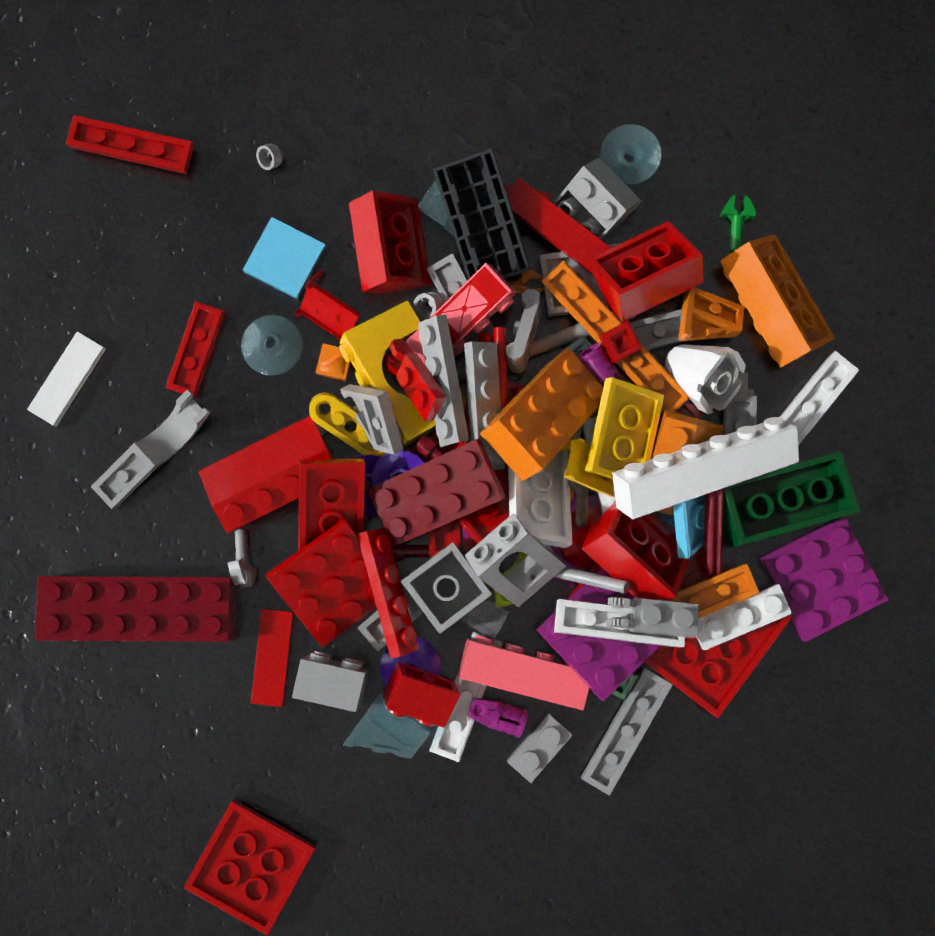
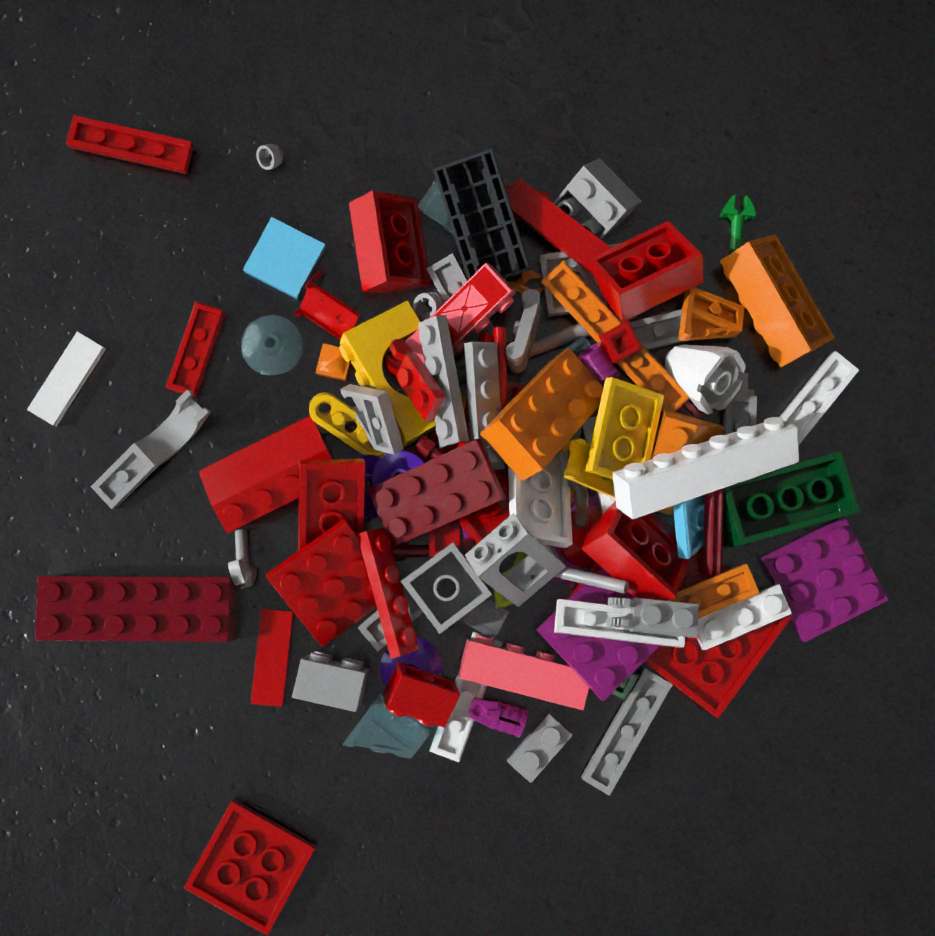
clear light blue dish [600,124,661,184] -> none

